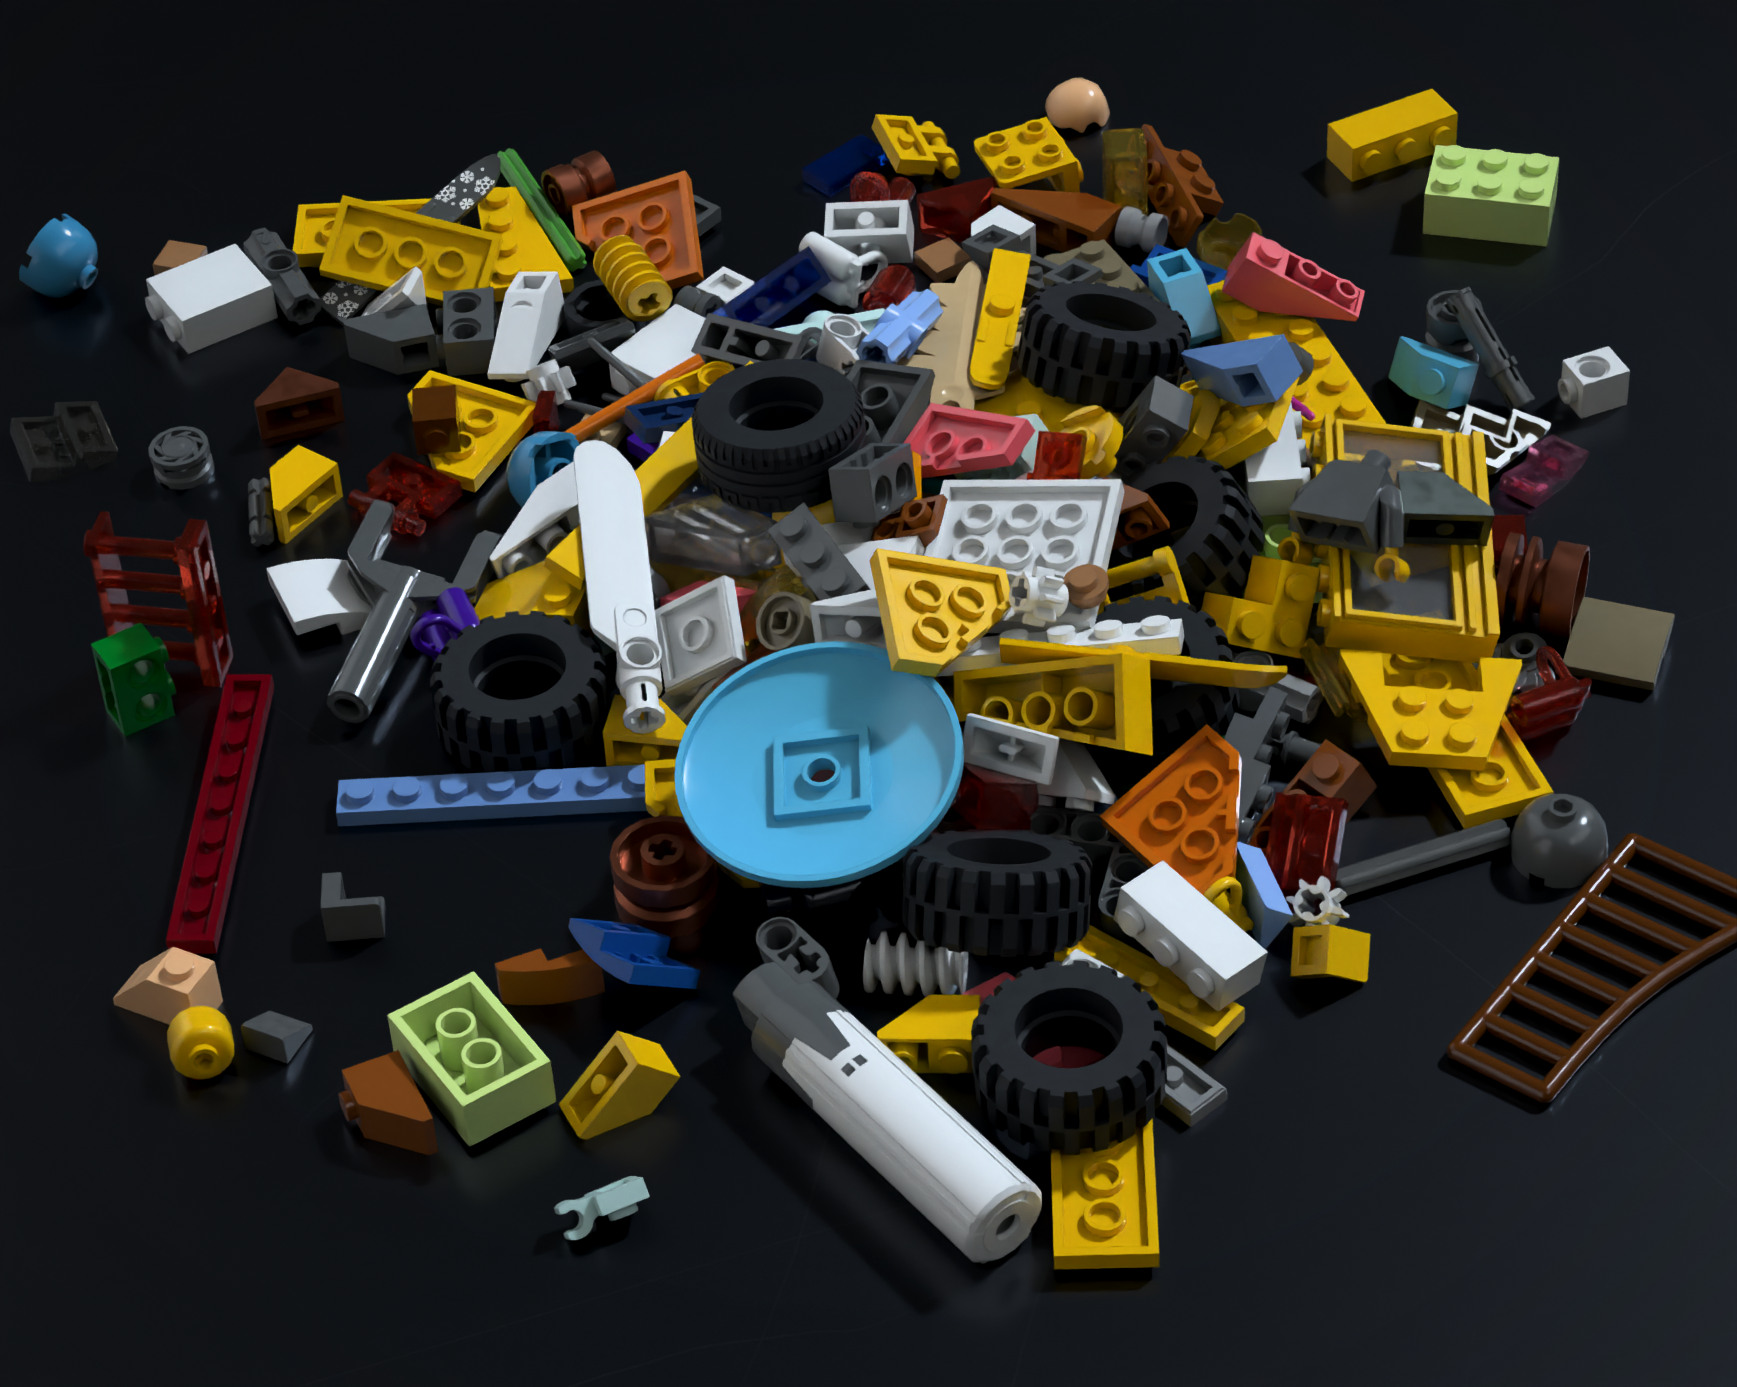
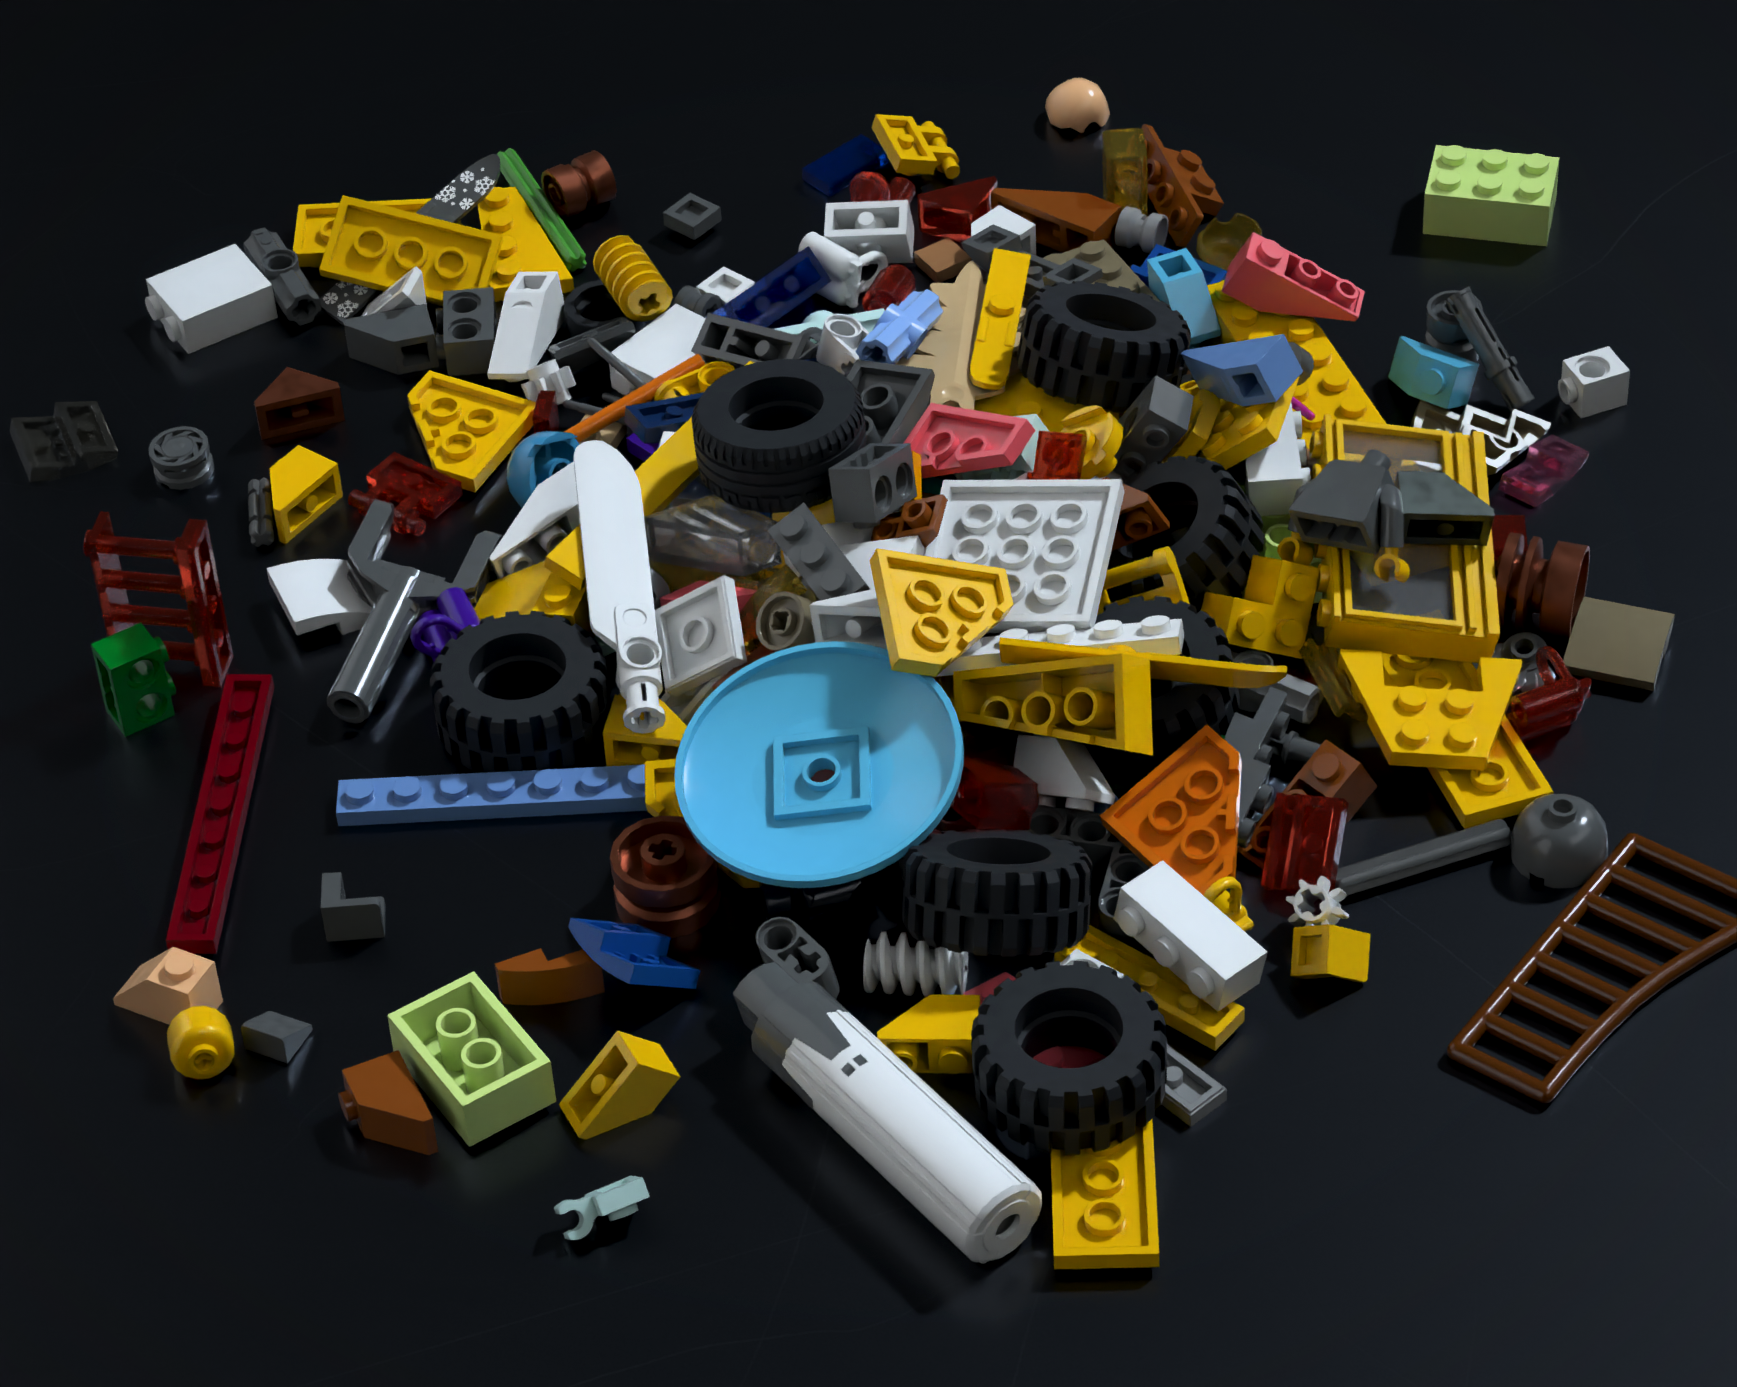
dark azure cylinder [19,213,98,298] -> none
medium nougat tile [152,240,208,275] -> none
reddish brown brick [412,385,461,455] -> none
orange plate [572,170,704,290] -> none
white slope [963,713,1060,785] -> none
yellow bracket [974,117,1084,193] -> none
white gear [1009,565,1069,627] -> none
medium nougat plate [1063,564,1109,609] -> none
light blue slope [1236,842,1293,949] -> none
yellow brick [1327,89,1458,182] -> none

